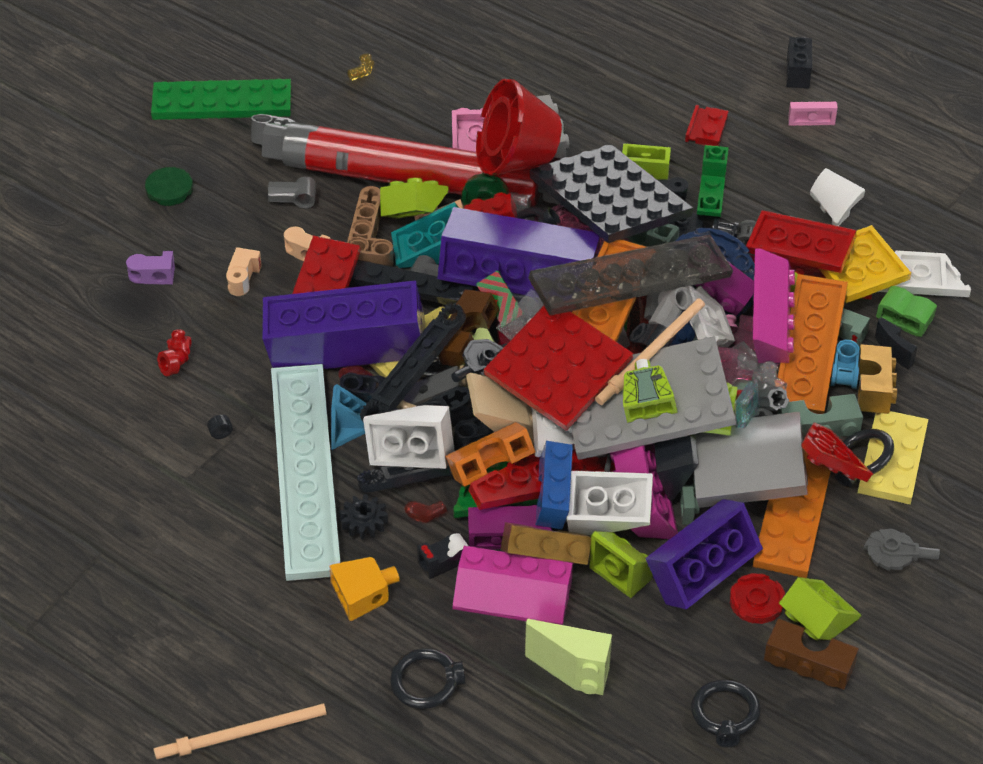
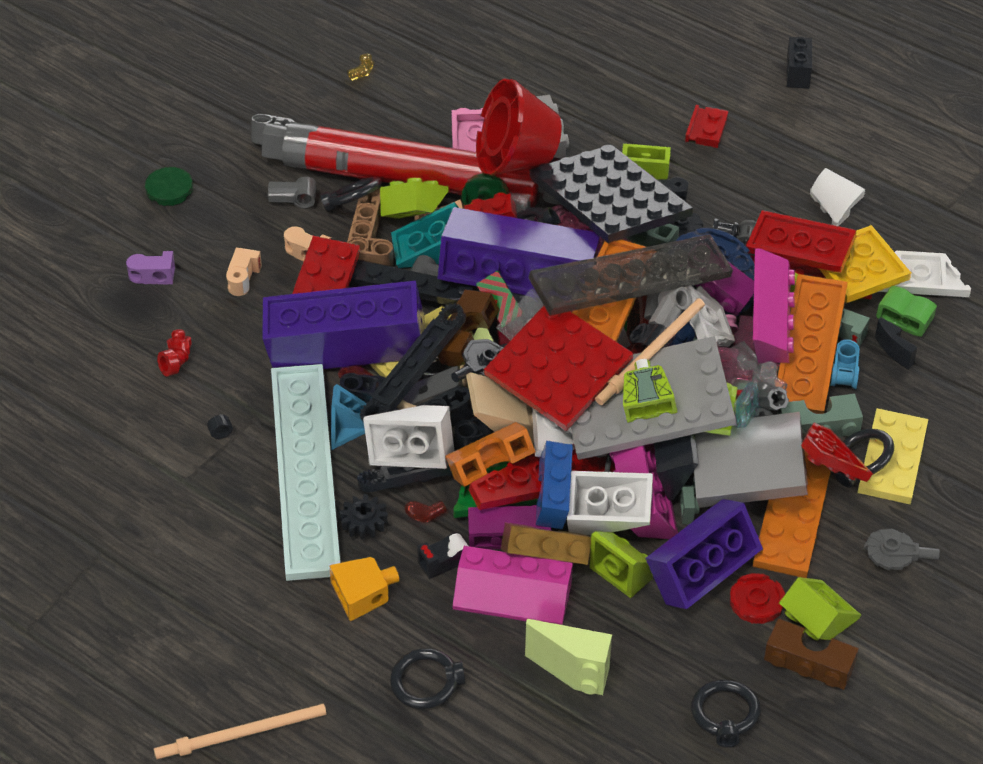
green plate [151,79,291,120] -> none
green slope [697,145,728,217] -> none
bright pink plate [788,102,837,126] -> none
pearl gold arch [858,344,897,414] -> none
none -> black piece [320,177,382,212]

